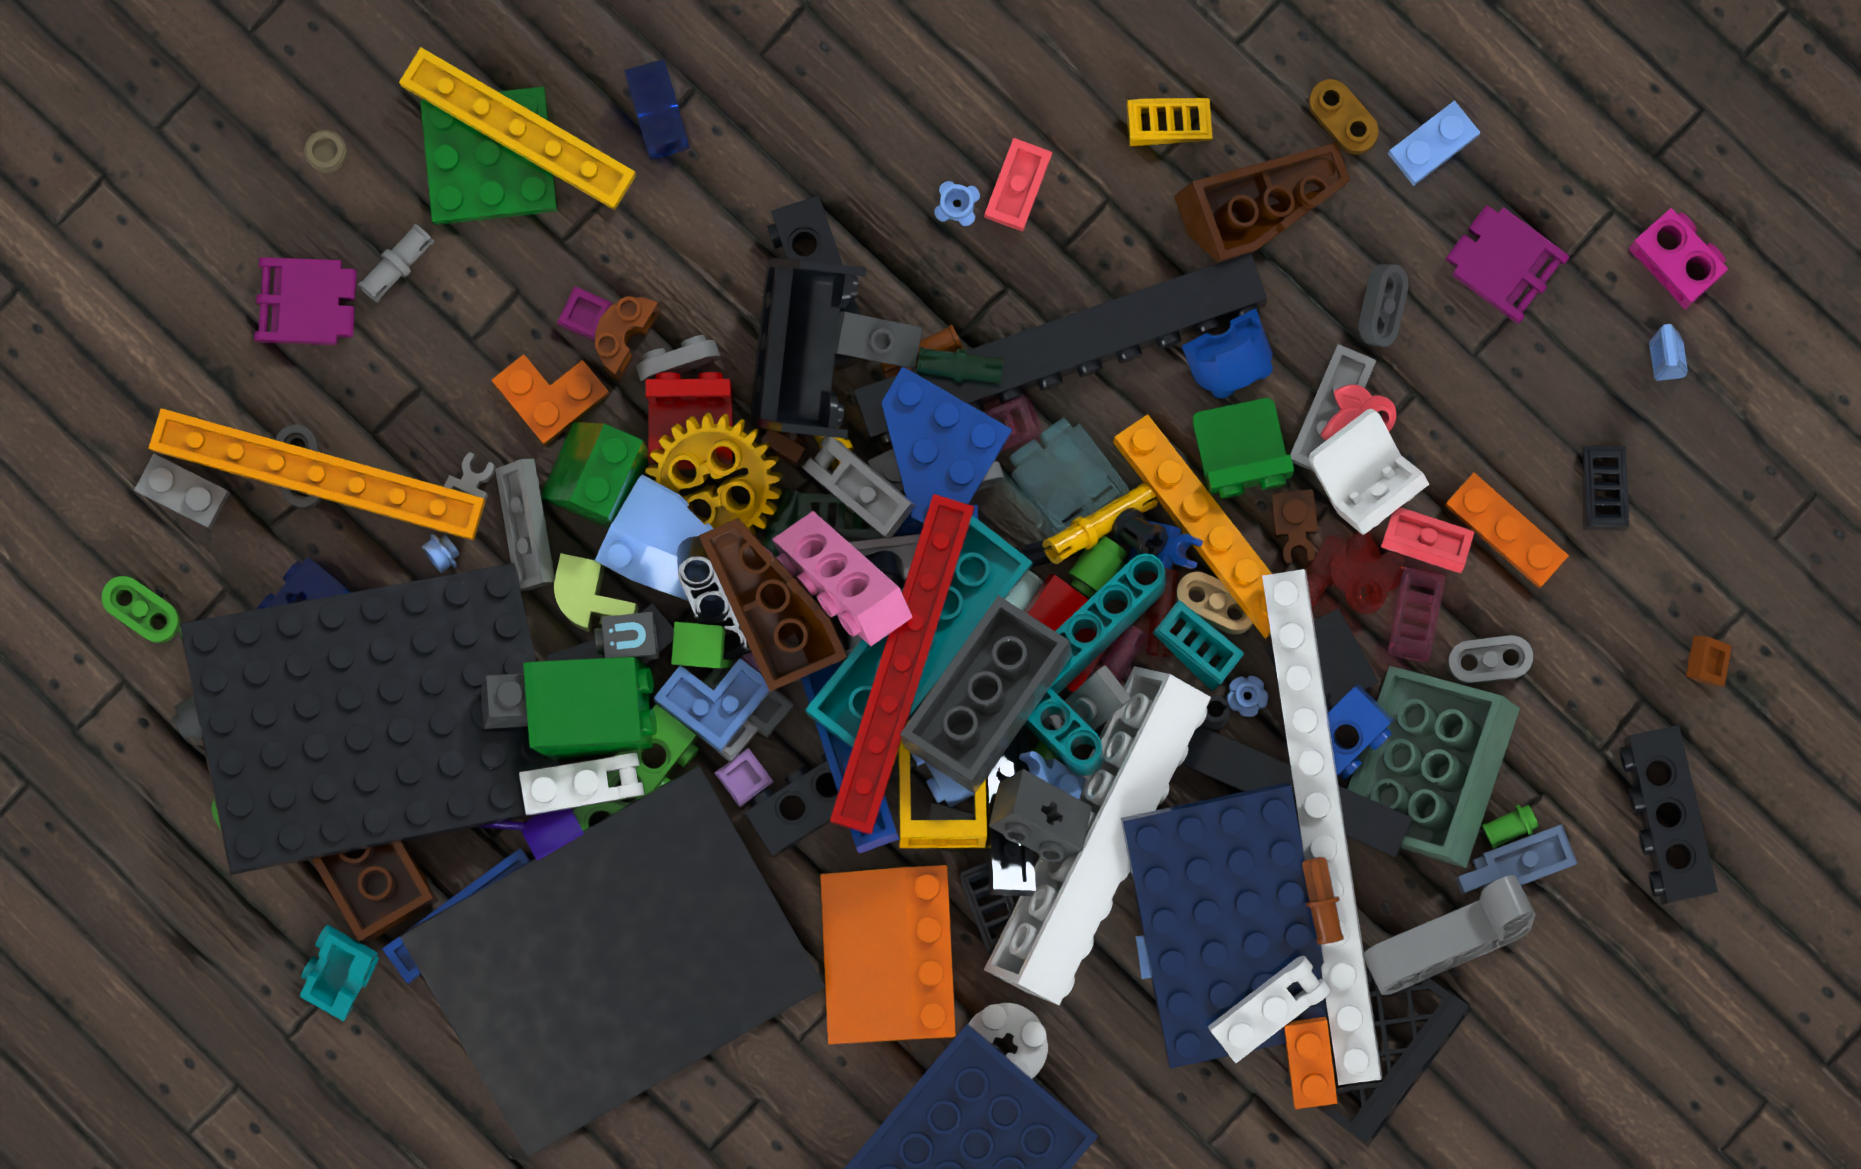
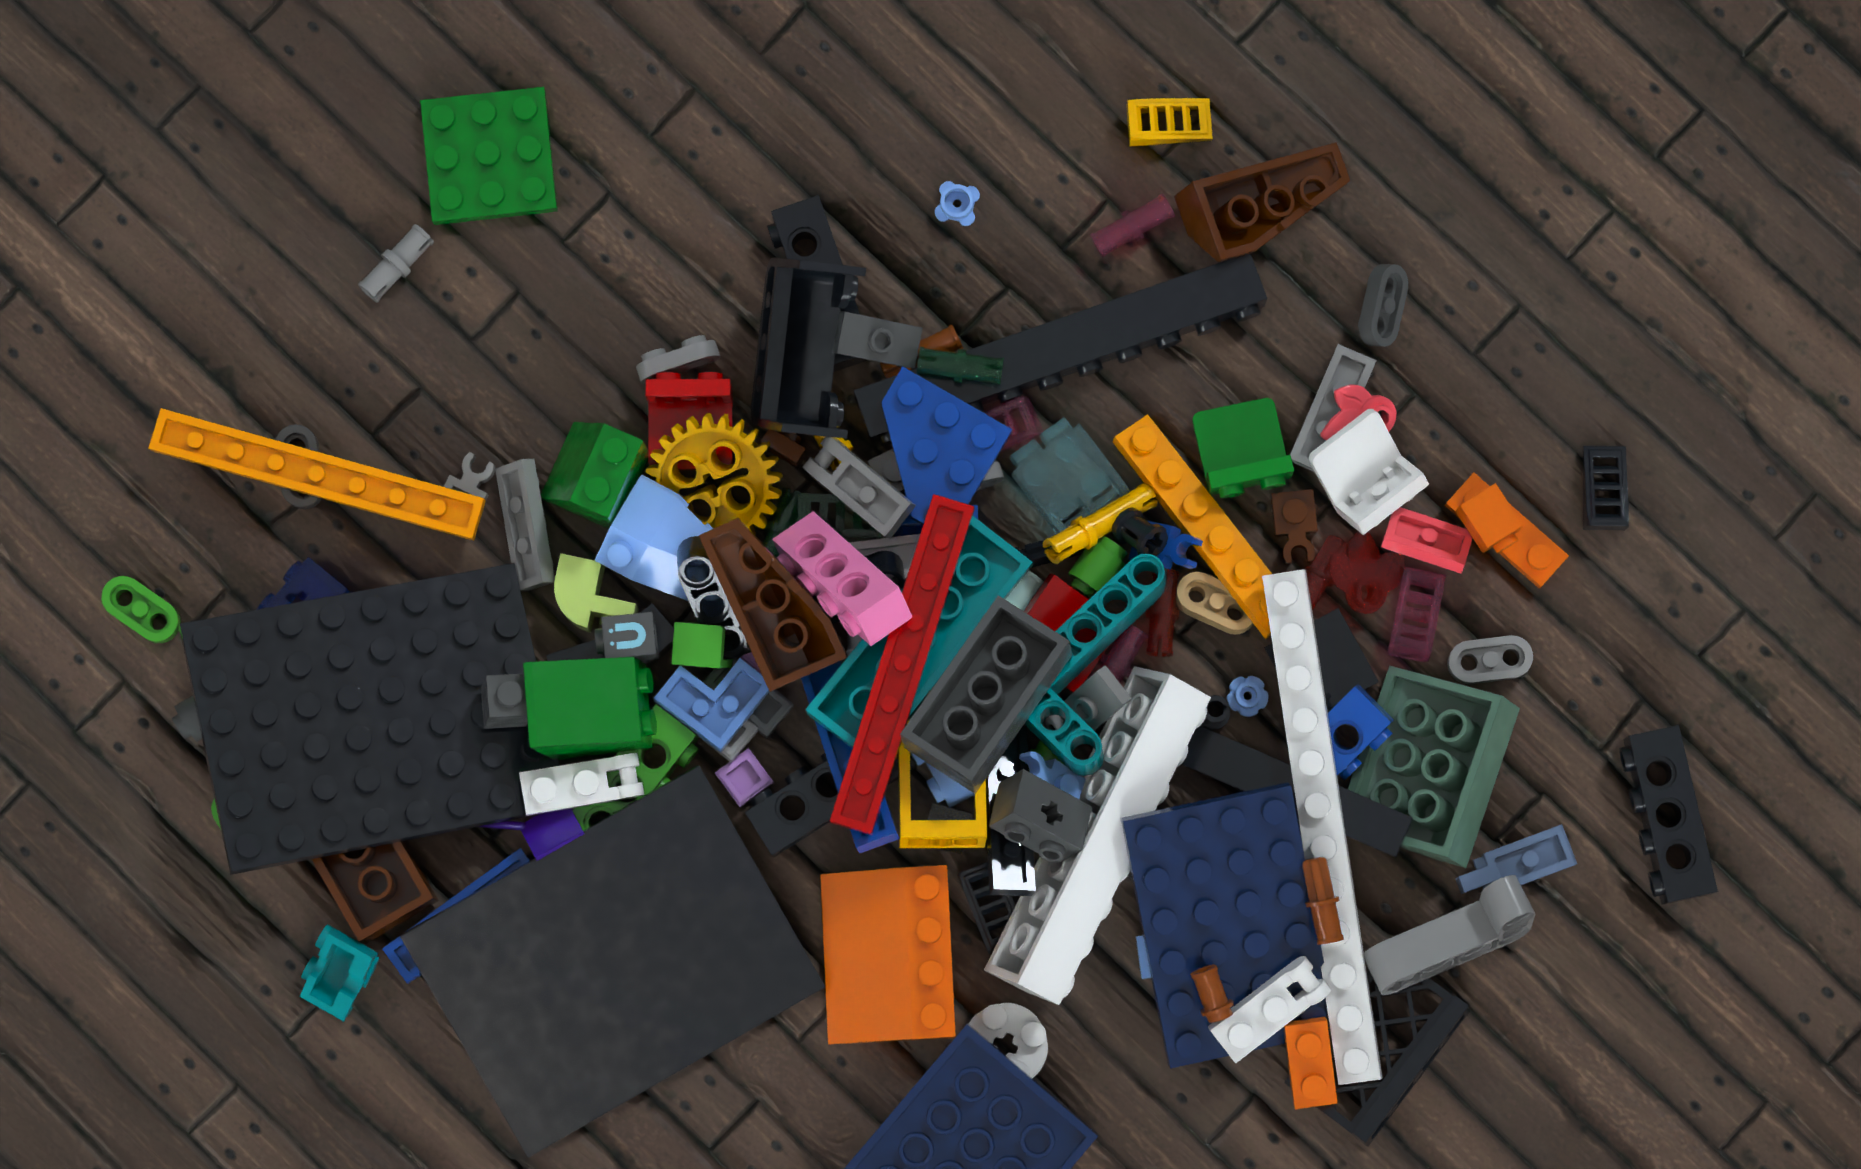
light grey plate [134,453,230,530] -> none
magenta plate [254,257,357,346] -> none
dark tan tile [304,130,348,174] -> none
yellow plate [399,47,636,210] -> none
light blue plate [422,534,460,573] -> none
orange plate [491,354,610,446] -> none
magenta tile [557,286,613,342] -> none
dark orange cylinder [595,296,661,383] -> none
clear blue brick [624,59,690,160] -> none
coral plate [984,138,1053,232] -> none
teal slope [1153,600,1245,691] -> none
blue cylinder [1182,308,1273,398] -> none
pearl gold plate [1309,79,1379,155] -> none
light blue plate [1388,100,1481,186] -> none
magenta plate [1445,205,1570,324] -> none
bright green pin [1481,804,1539,849] -> none
dark pink brick [1629,208,1728,310] -> none
light blue slope [1649,324,1688,381] -> none
dark orange plate [1686,635,1732,687] -> none
none -> clear pink pin [1090,193,1175,258]
none -> dark orange pin [1190,964,1234,1023]
none -> orange brick [1455,483,1523,554]

